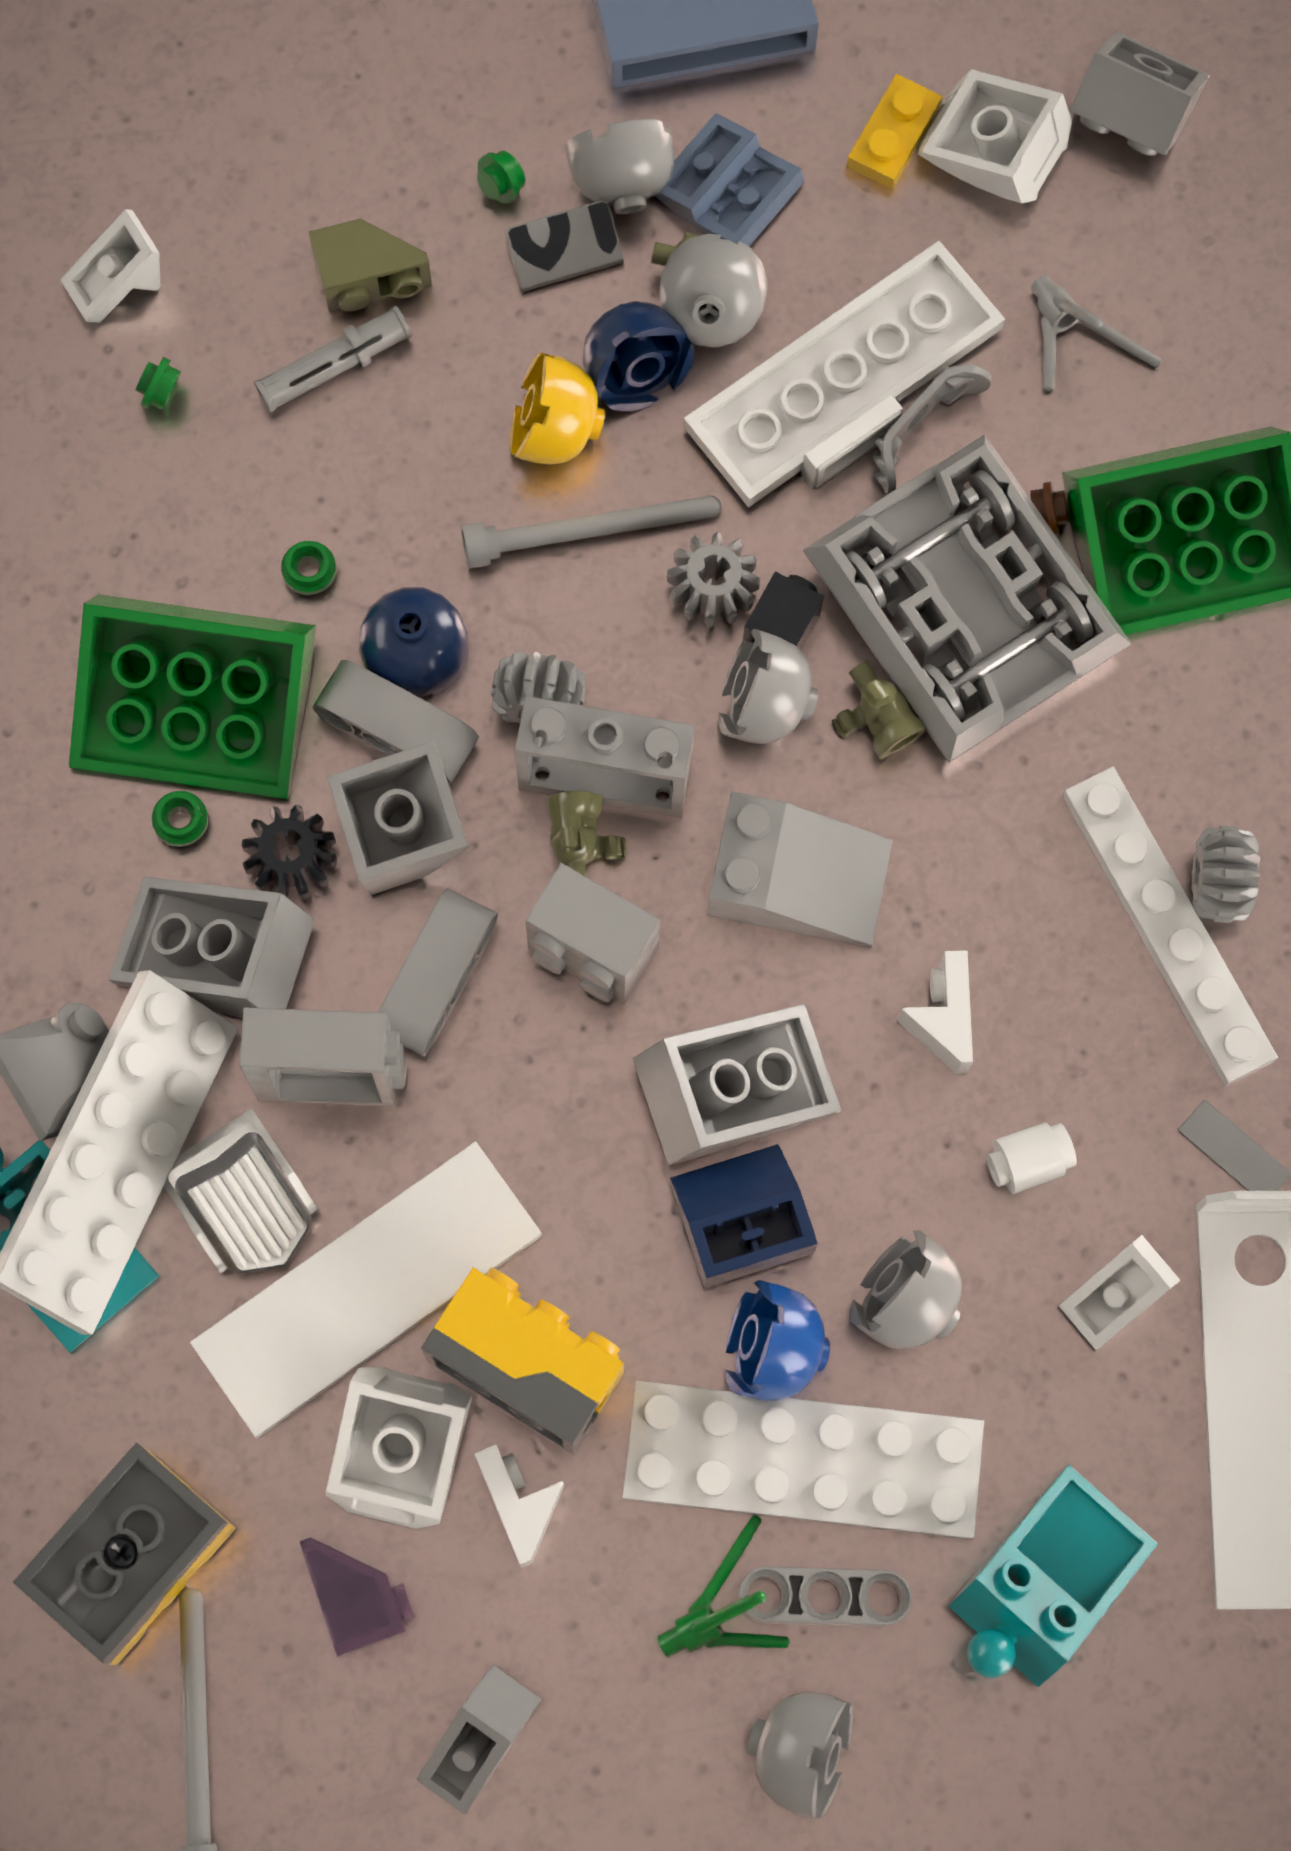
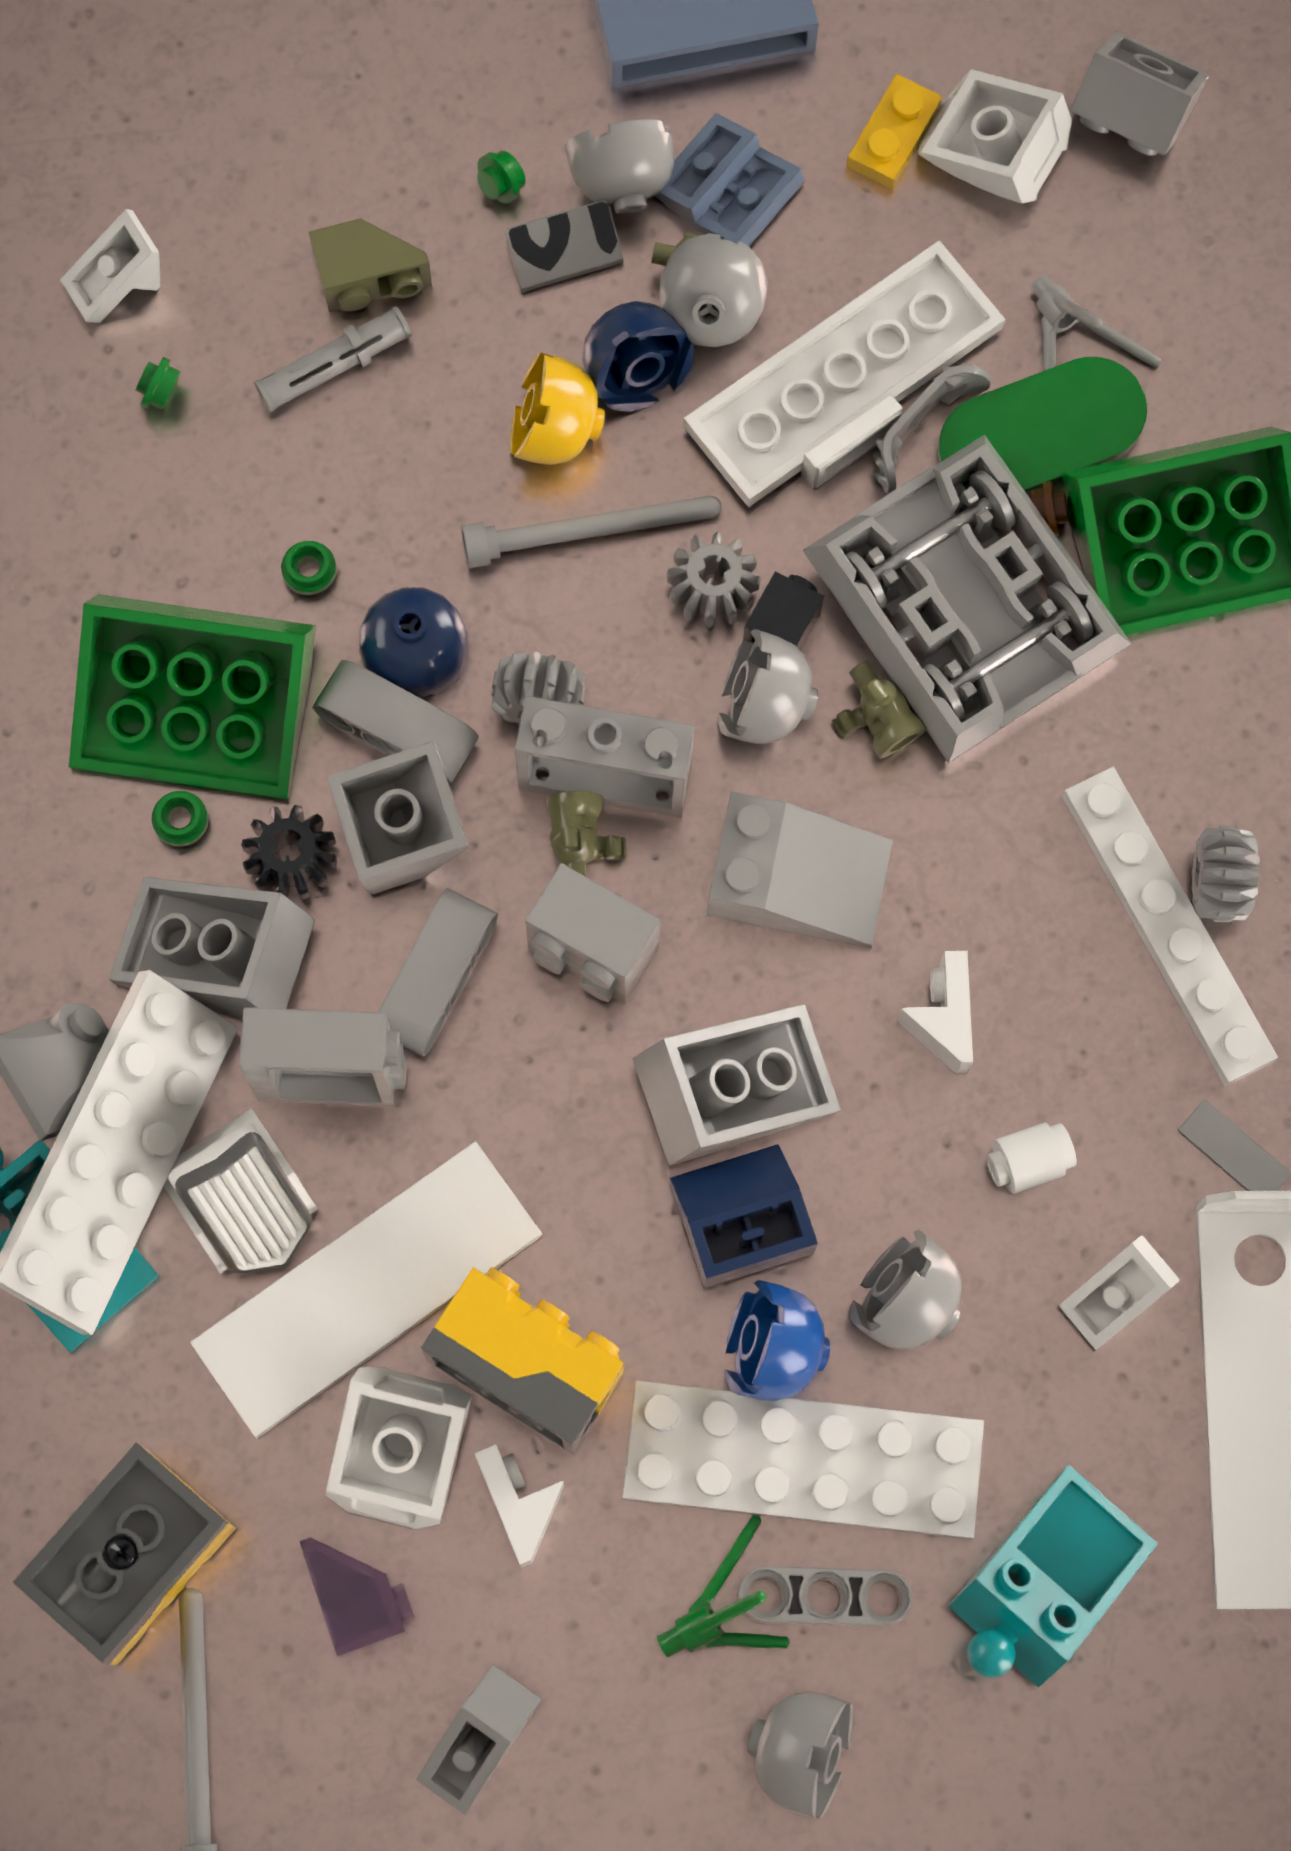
none -> green tile [937,356,1147,494]

